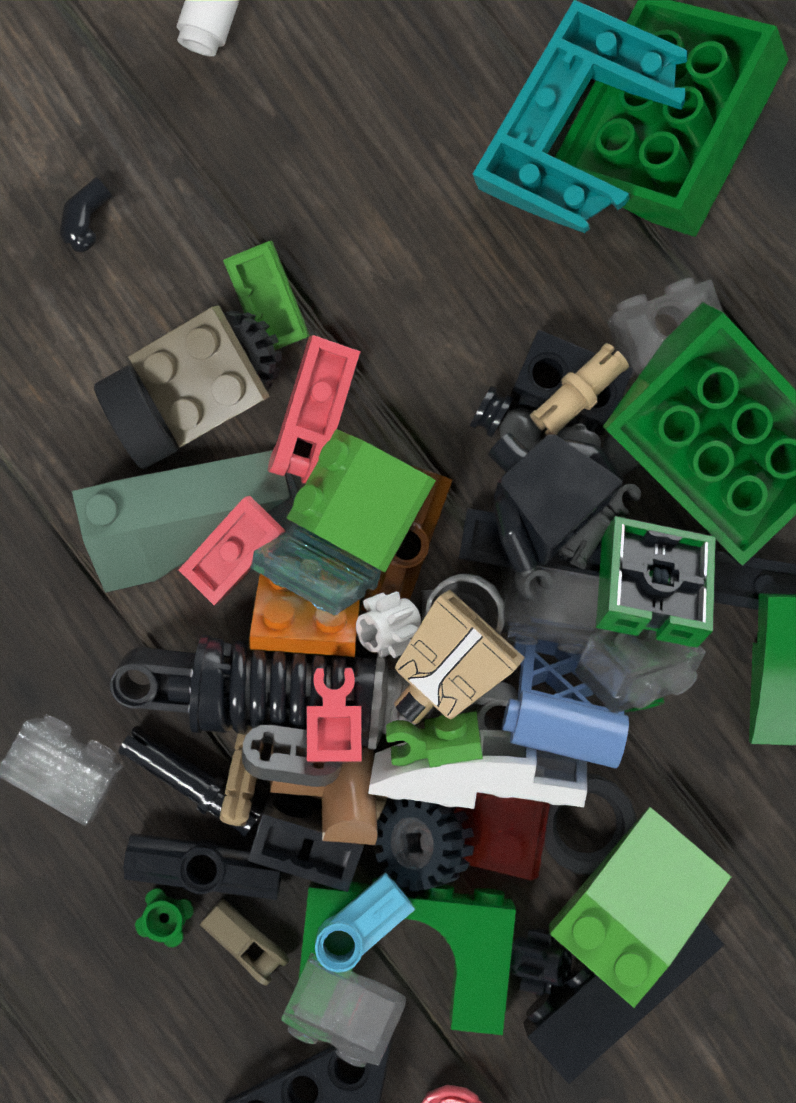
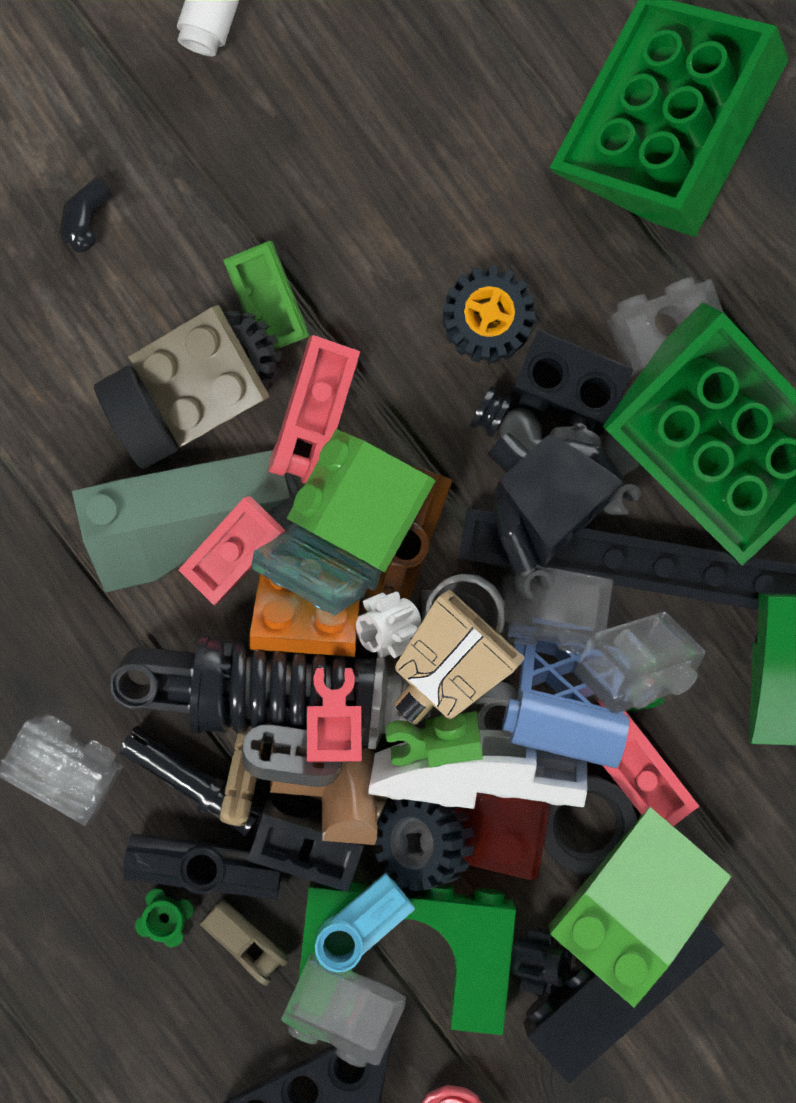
teal wedge [473,0,687,233] -> none
tan pin [530,343,629,435] -> none
dark grey pin [557,507,616,569] -> none
piece [596,516,716,648] -> none
none -> black wheel [443,266,536,364]
none -> coral plate [597,698,699,827]

